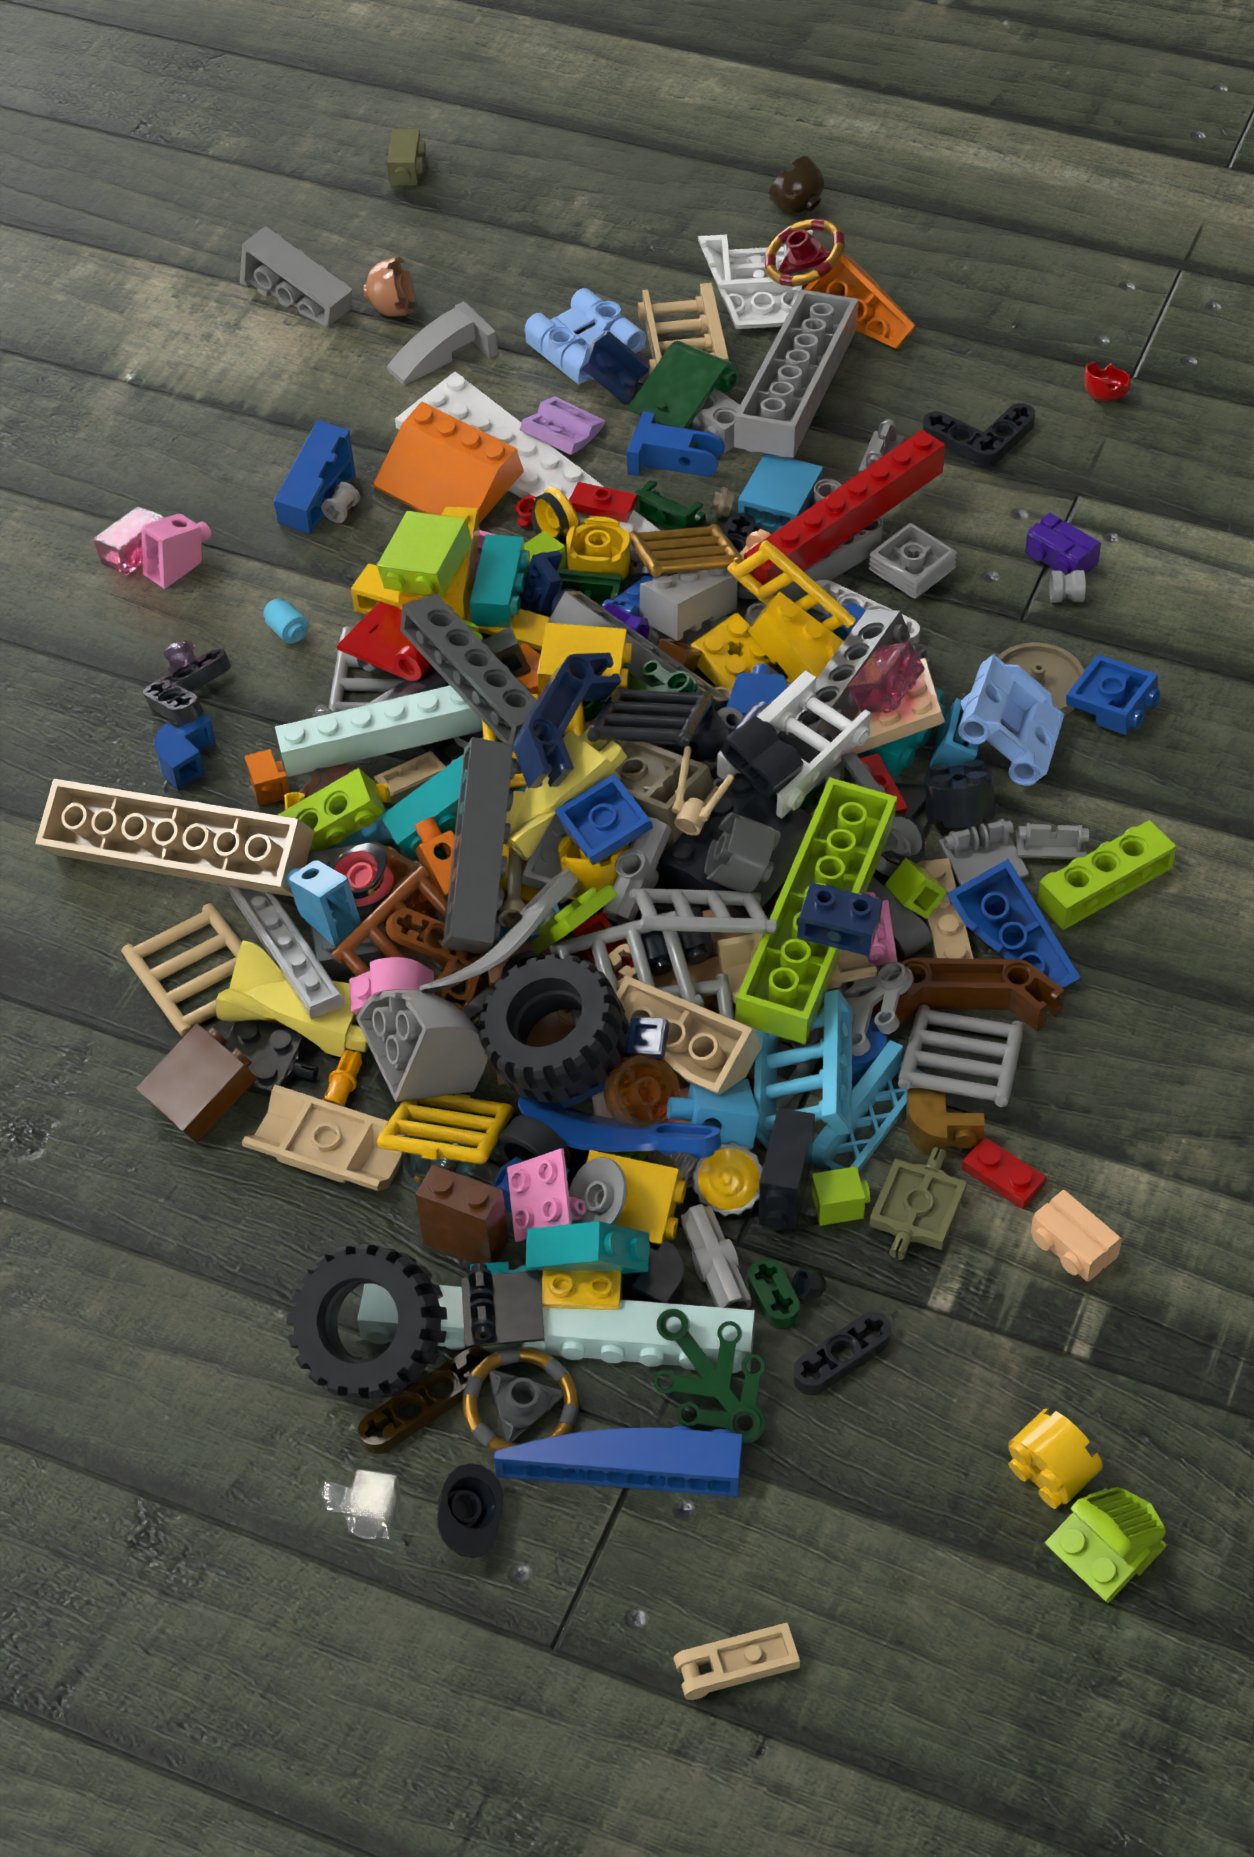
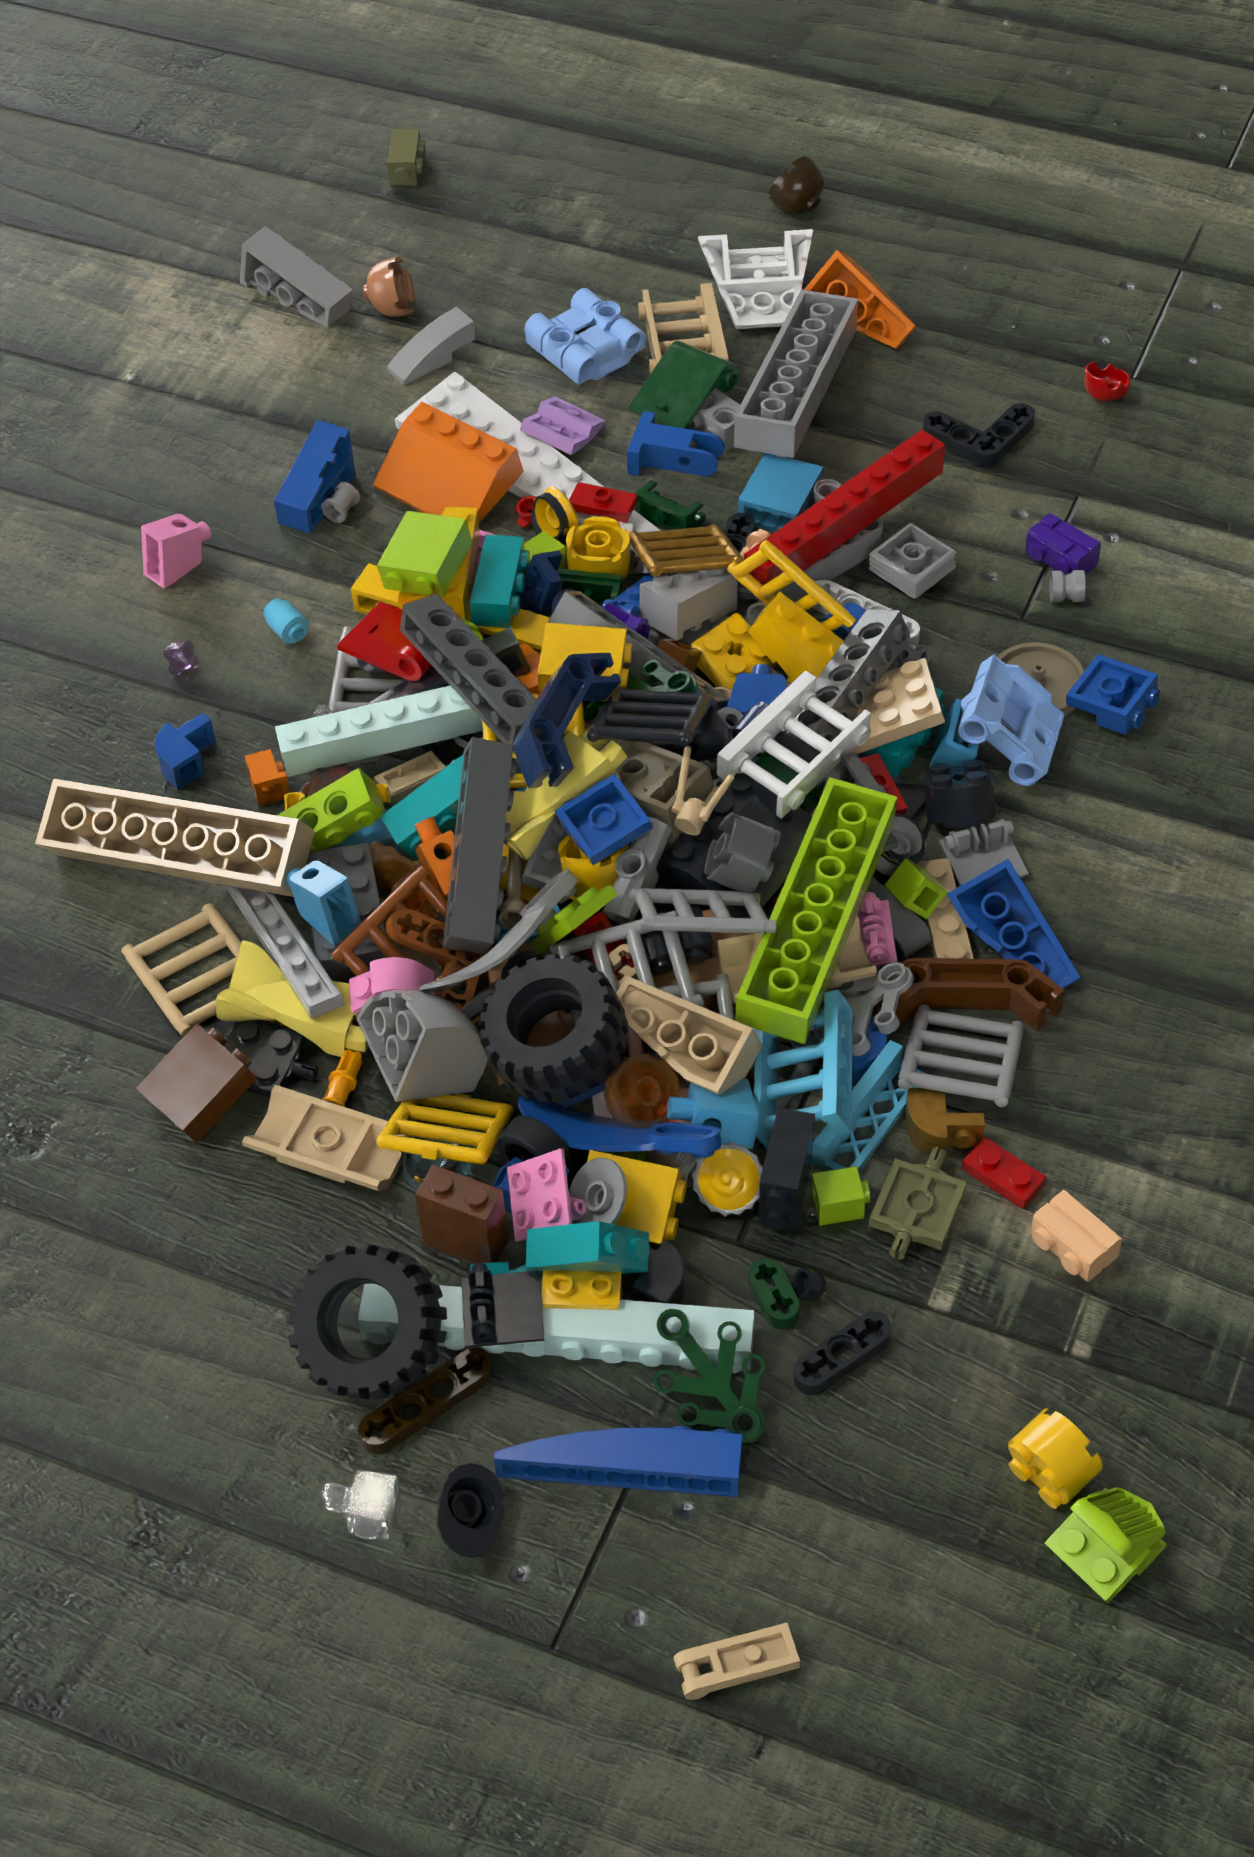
clear pink brick [93,506,164,575] -> none
black beam [143,649,231,724] -> none
coral piece [332,843,394,907] -> none
light grey tile [455,301,498,359] -> none
dark grey piece [463,1347,579,1452] -> none
dark blue bracket [581,331,650,404] -> none
dark blue tile [625,1017,670,1058] -> none
light grey piece [681,1204,751,1310] -> none
dark tan plate [710,487,734,518] -> none
black brick [721,716,804,799] -> none
dark red piece [764,218,845,287] -> none
dark blue brick [797,882,883,956] -> none
clear pink brick [847,642,925,713] -> none
light grey hinge [858,419,904,473] -> none
light grey hinge [1015,823,1089,859] -> none
lime brick [1037,820,1177,930] -> none

